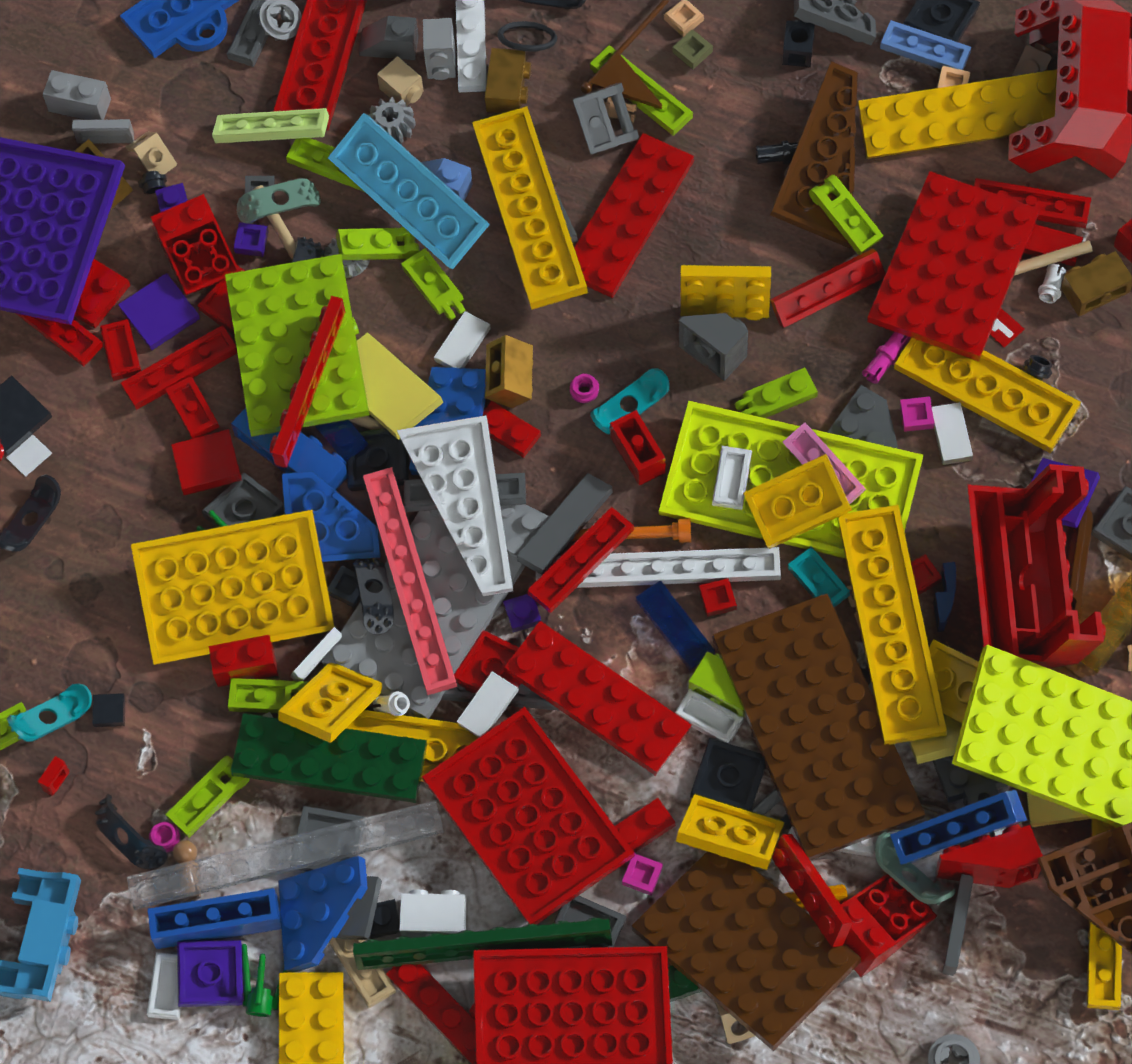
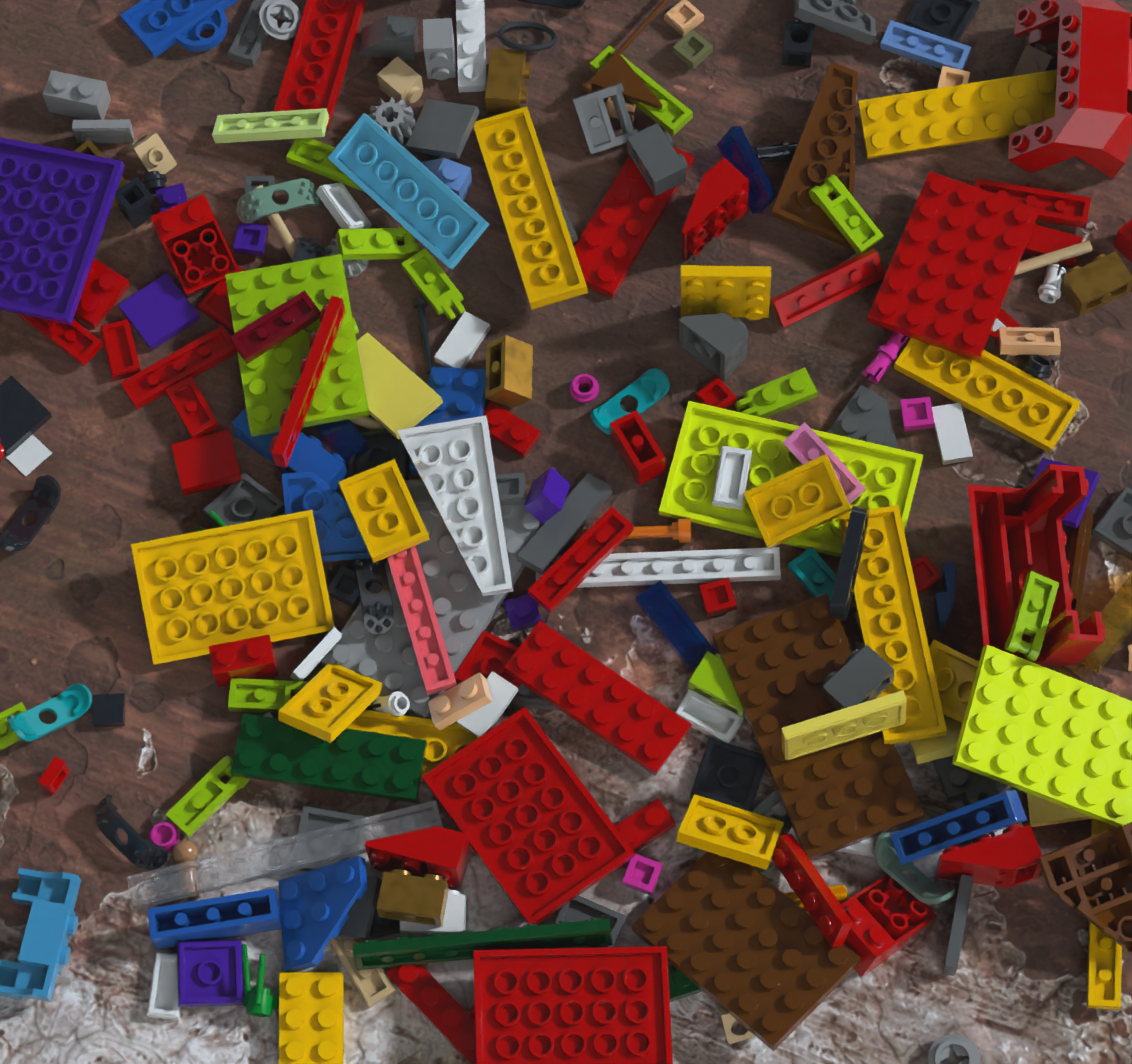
none -> black brick [115,177,154,229]
none -> dark red plate [229,290,321,364]
none -> white tile [316,182,372,229]
none -> yellow plate [338,459,430,563]
none -> red slope [365,826,471,889]
none -> pearl gold brick [377,869,449,927]
none -> dark grey tile [406,99,480,159]
none -> black piece [413,299,432,374]
none -> light nougat plate [428,672,492,730]
none -> dark purple piece [524,467,570,524]
none -> dark grey brick [627,123,688,196]
none -> red slope [682,157,749,261]
none -> red tile [695,377,737,409]
none -> clear blue plate [717,126,777,214]
none -> light yellow tile [781,690,907,760]
none -> dark grey brick [822,645,894,710]
none -> black beam [830,506,869,621]
none -> light nougat plate [998,327,1061,356]
none -> lime plate [1005,571,1059,662]

